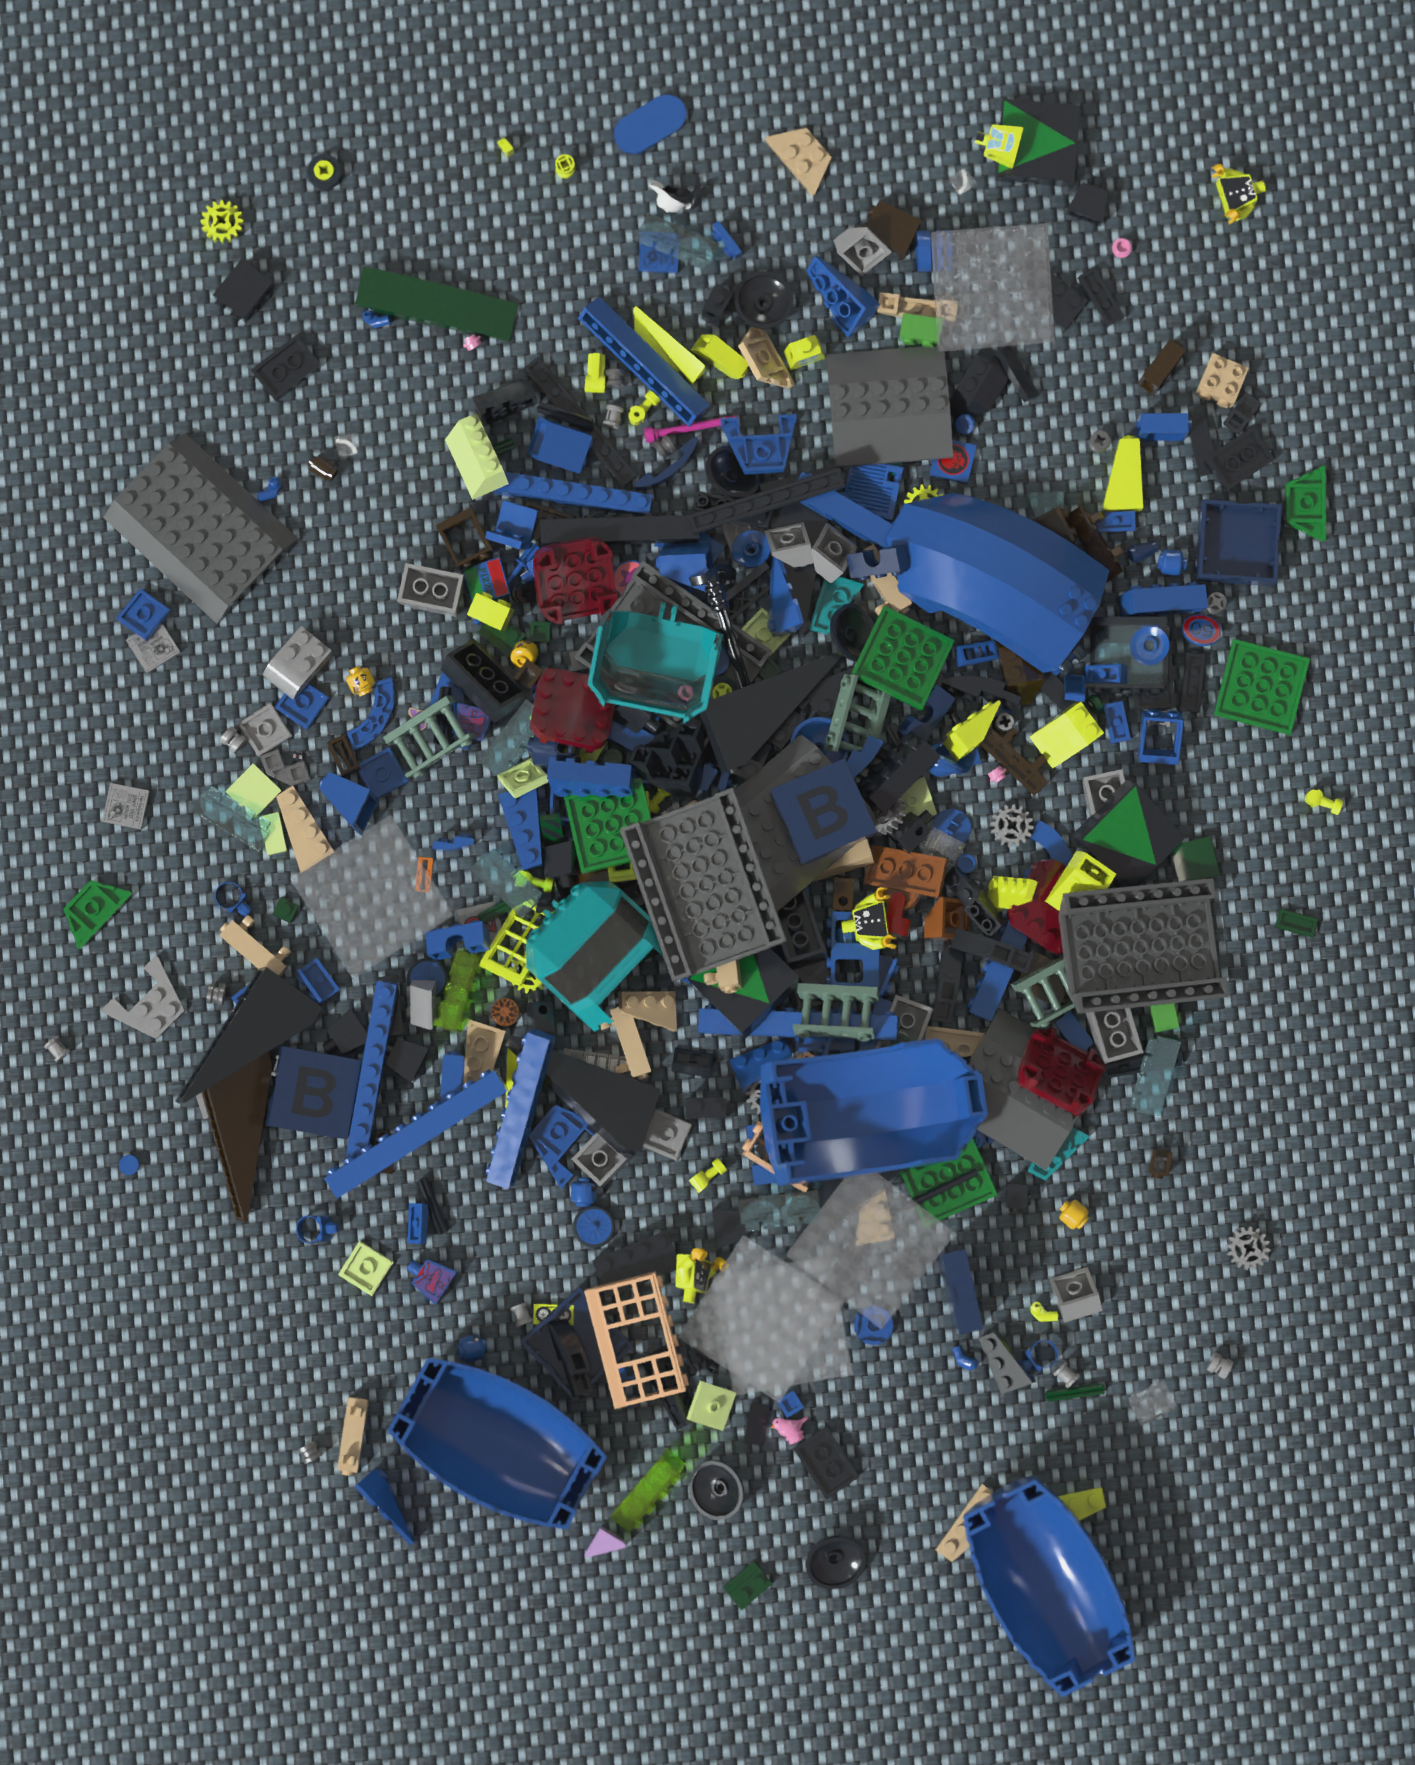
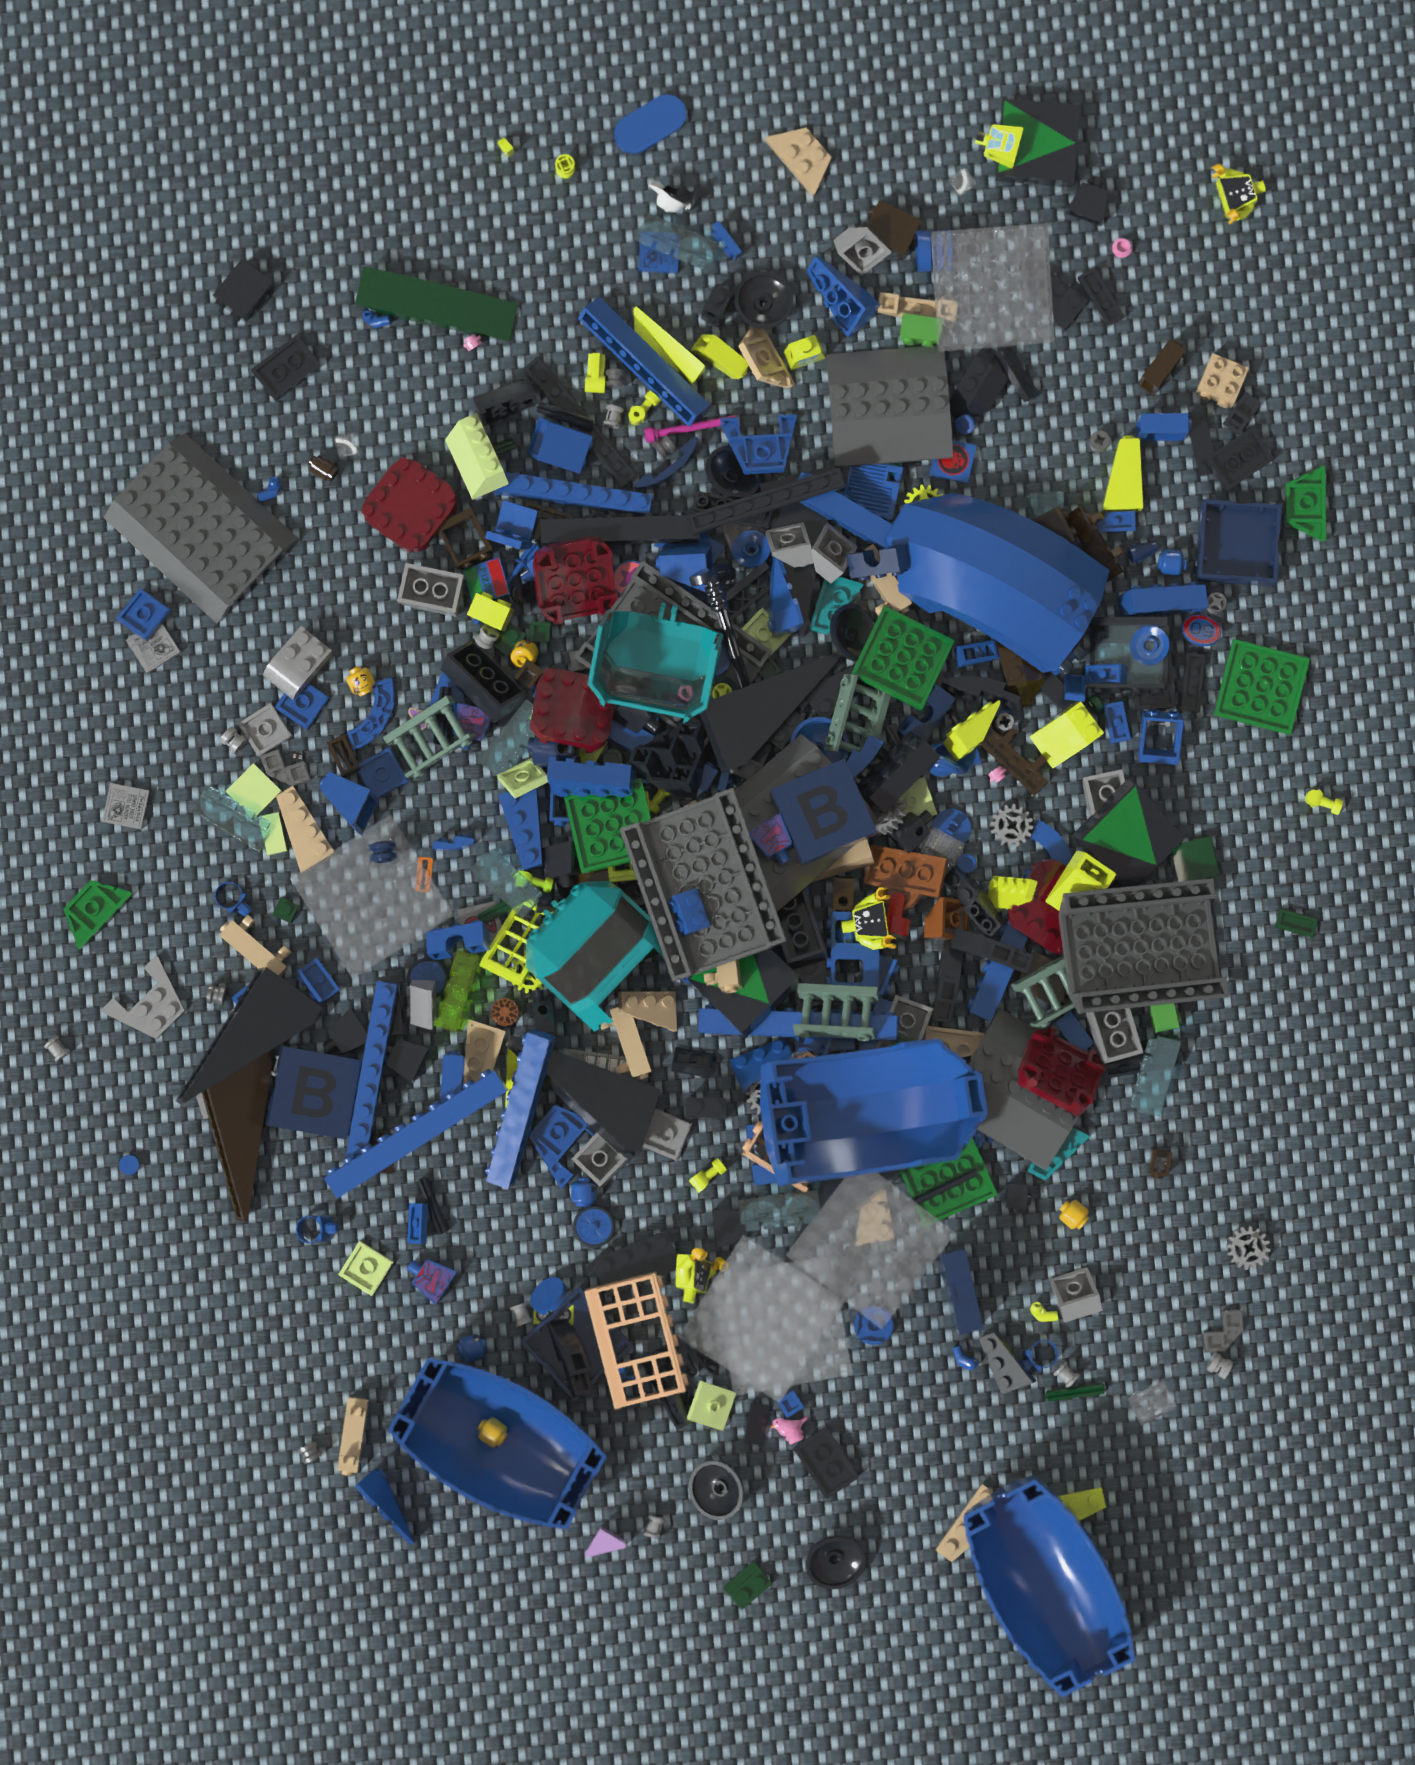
neon yellow gear [201,200,244,244] -> none
black wheel [307,154,342,190] -> none
dark green tile [539,813,564,847] -> none
clear neon green wedge [610,1448,686,1532] -> none
none -> dark red plate [361,458,458,553]
none -> dark blue wheel [368,841,398,863]
none -> light grey wheel [475,624,499,649]
none -> yellow head [477,1417,508,1448]
none -> blue tile [530,1277,567,1315]
none -> light grey bush [643,1515,666,1539]
none -> blue bracket [669,888,710,936]
none -> blue torso [749,814,792,865]
none -> flat silver tile [1203,1310,1244,1353]

